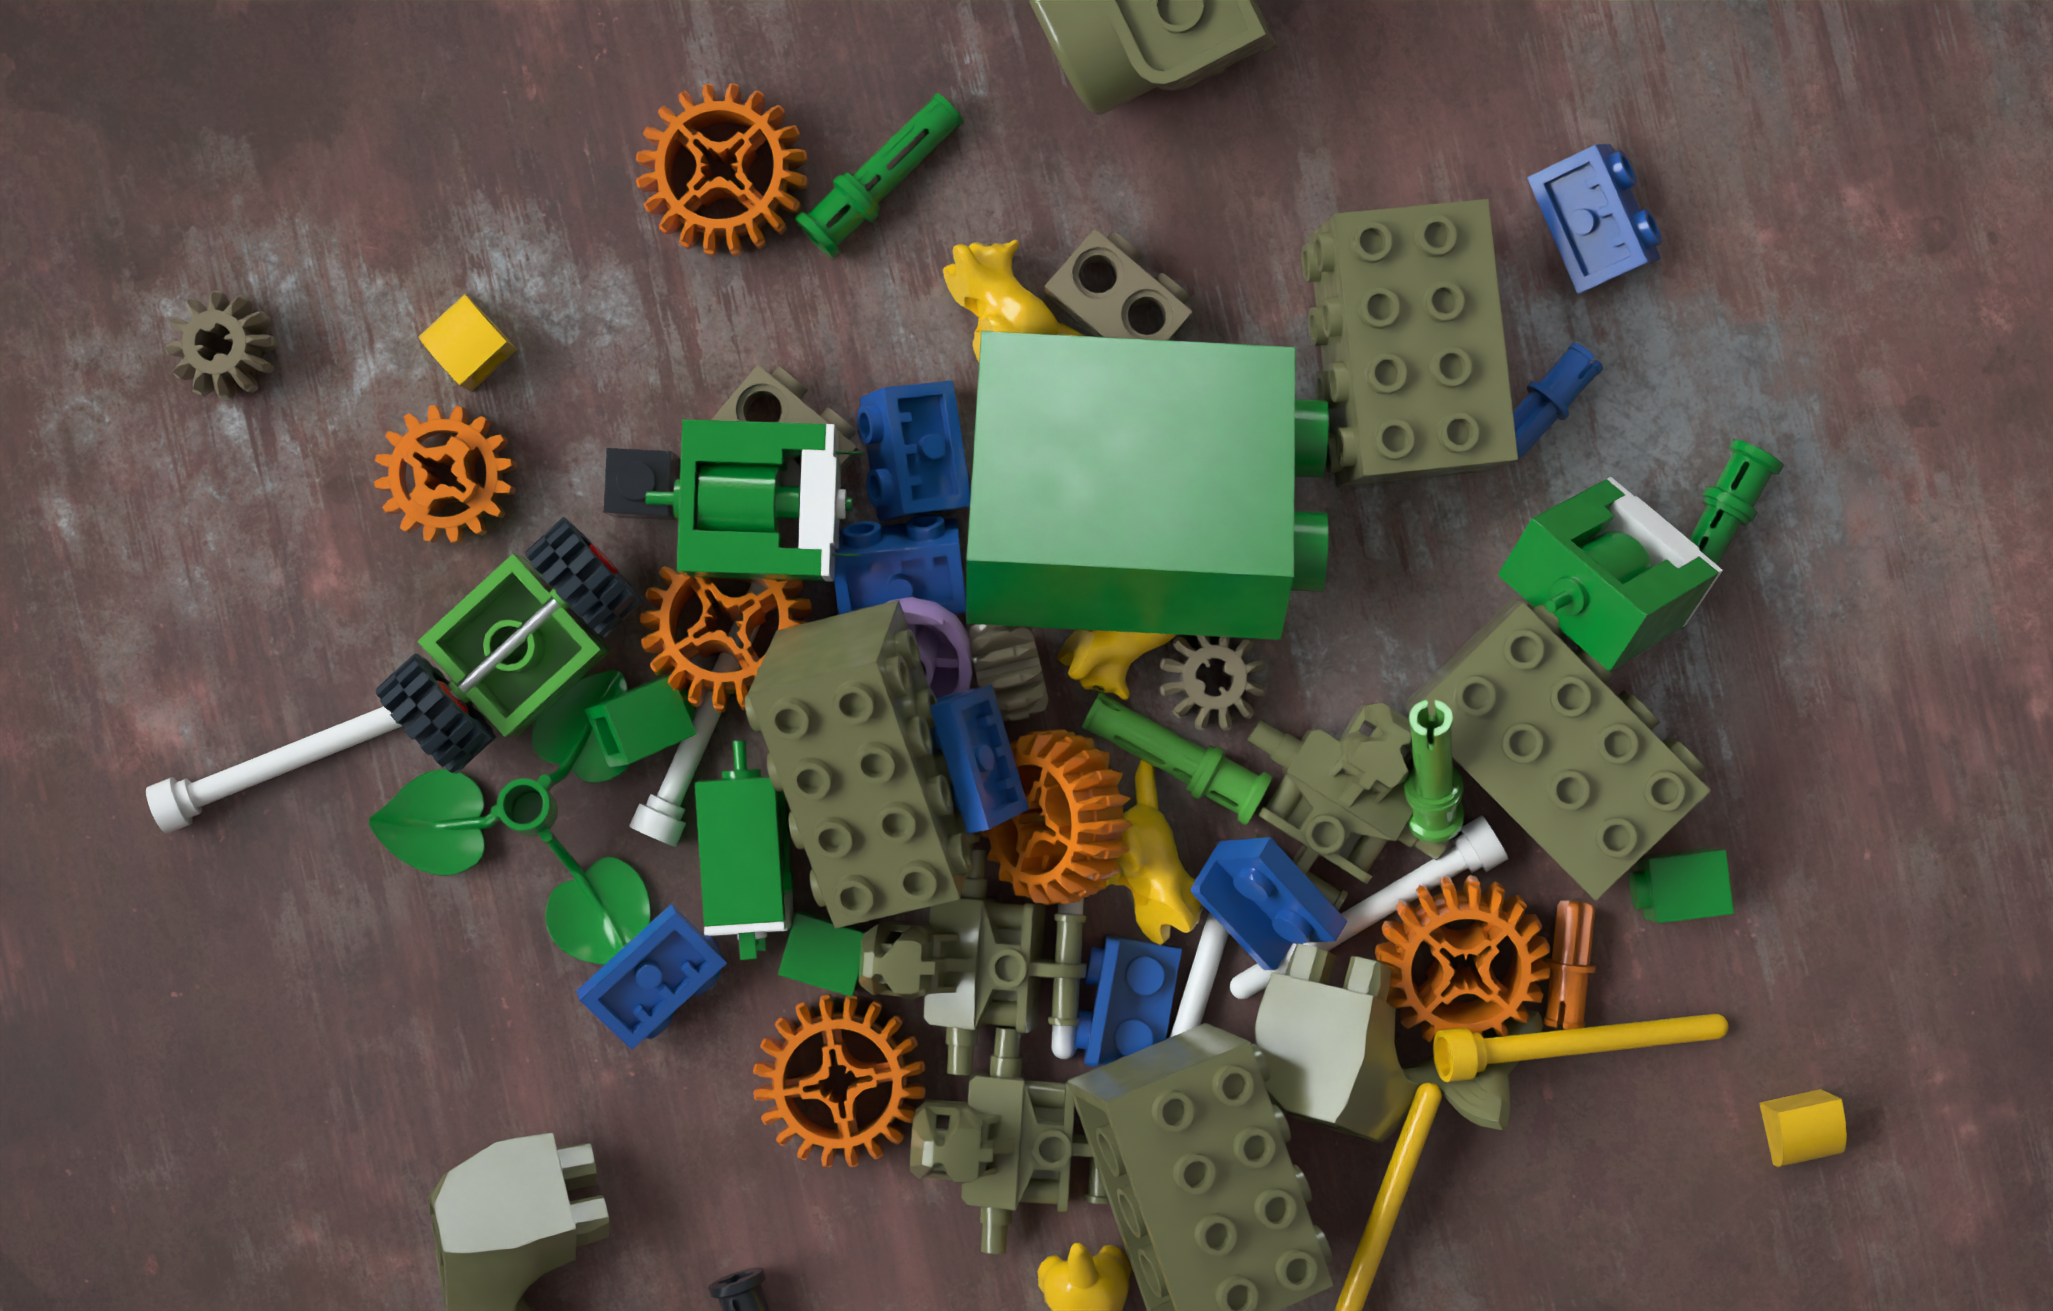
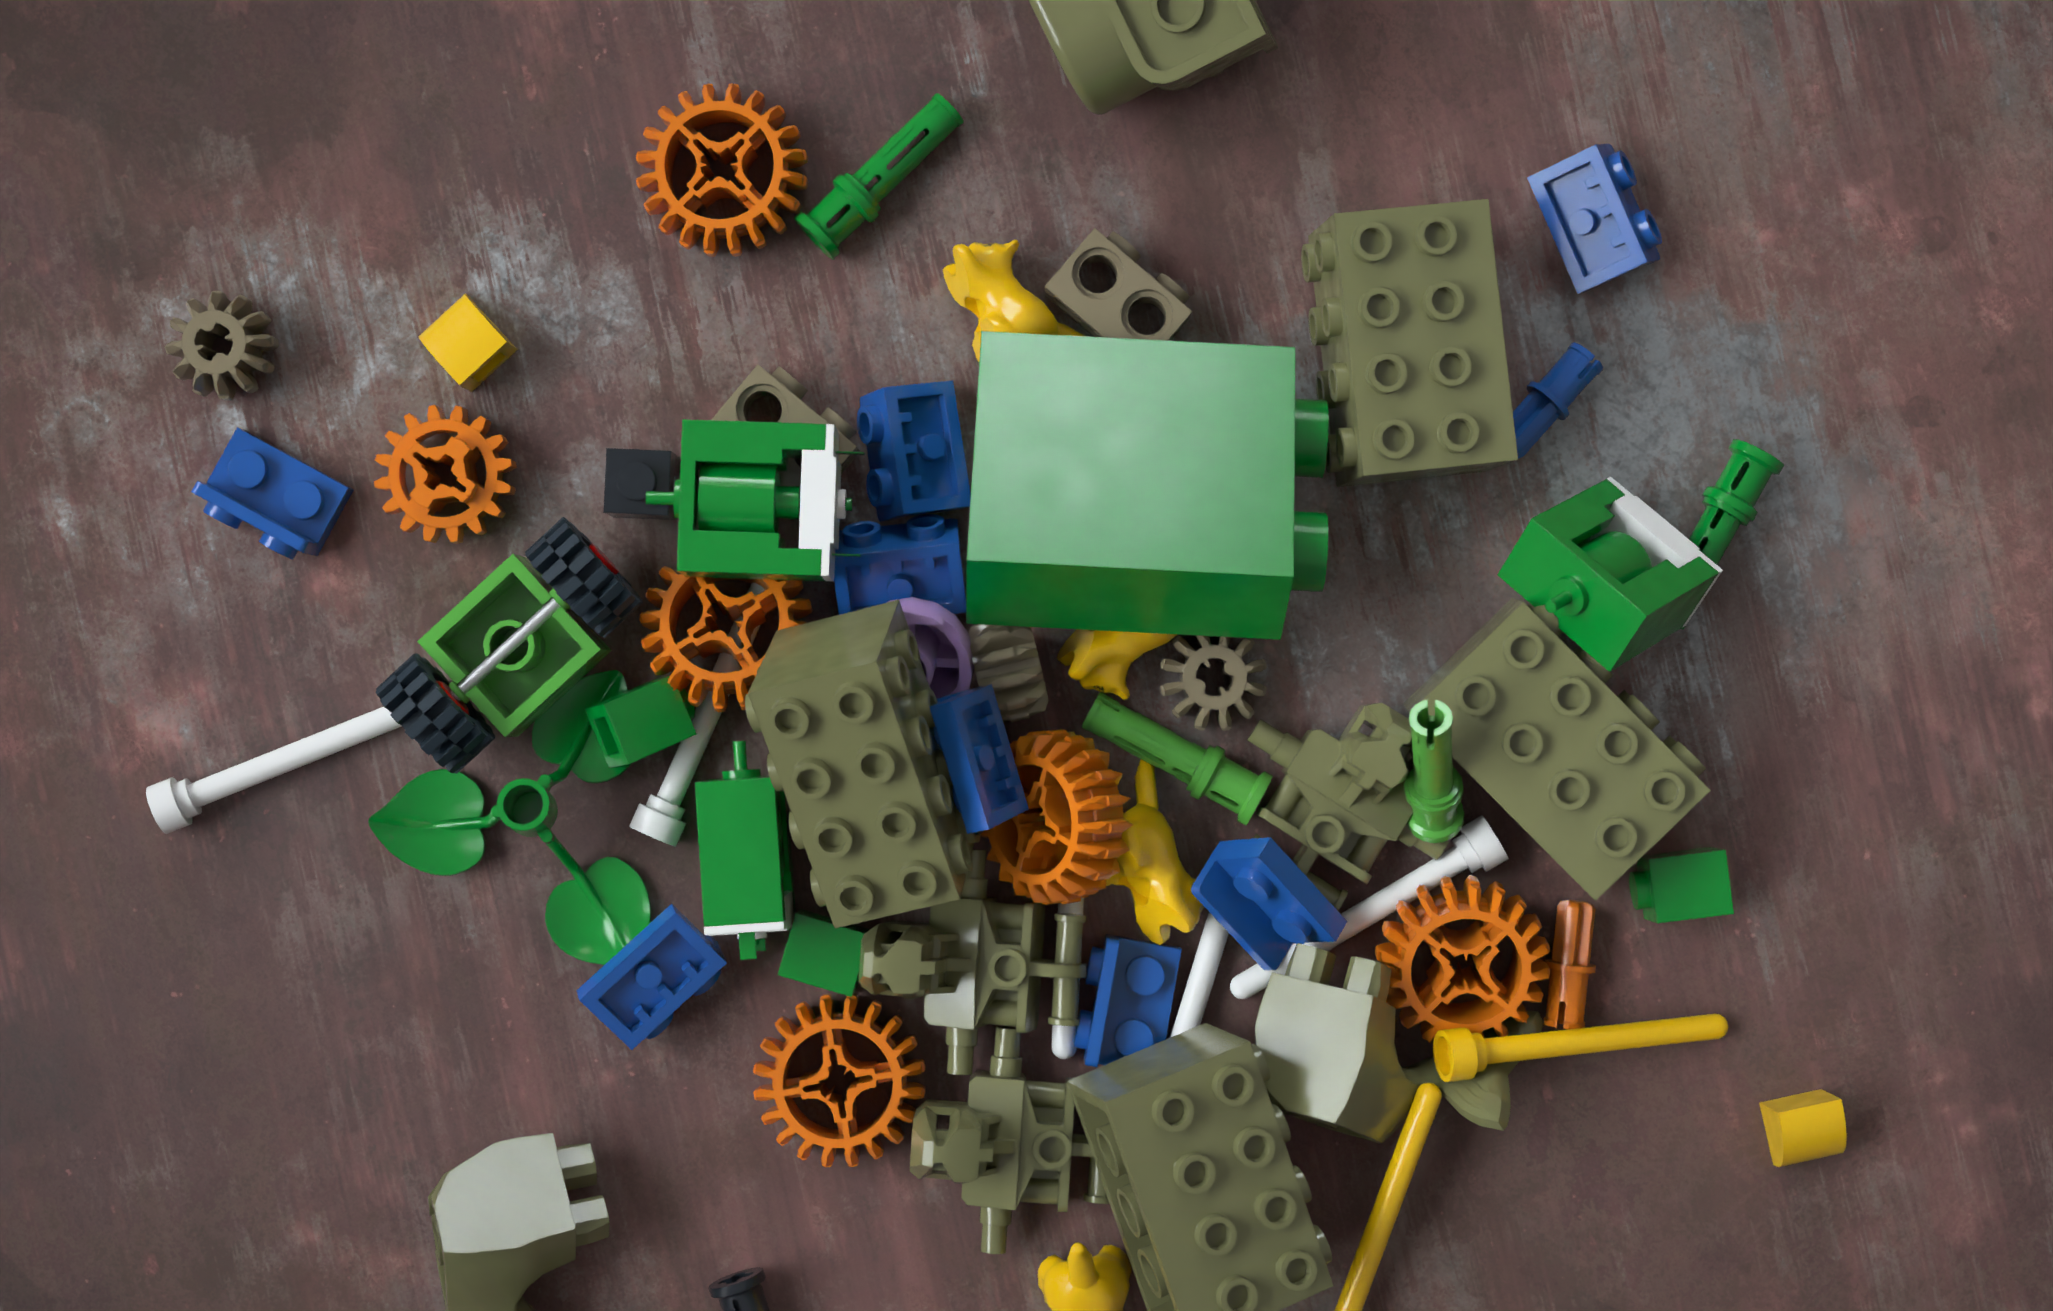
none -> blue bracket [191,427,354,560]

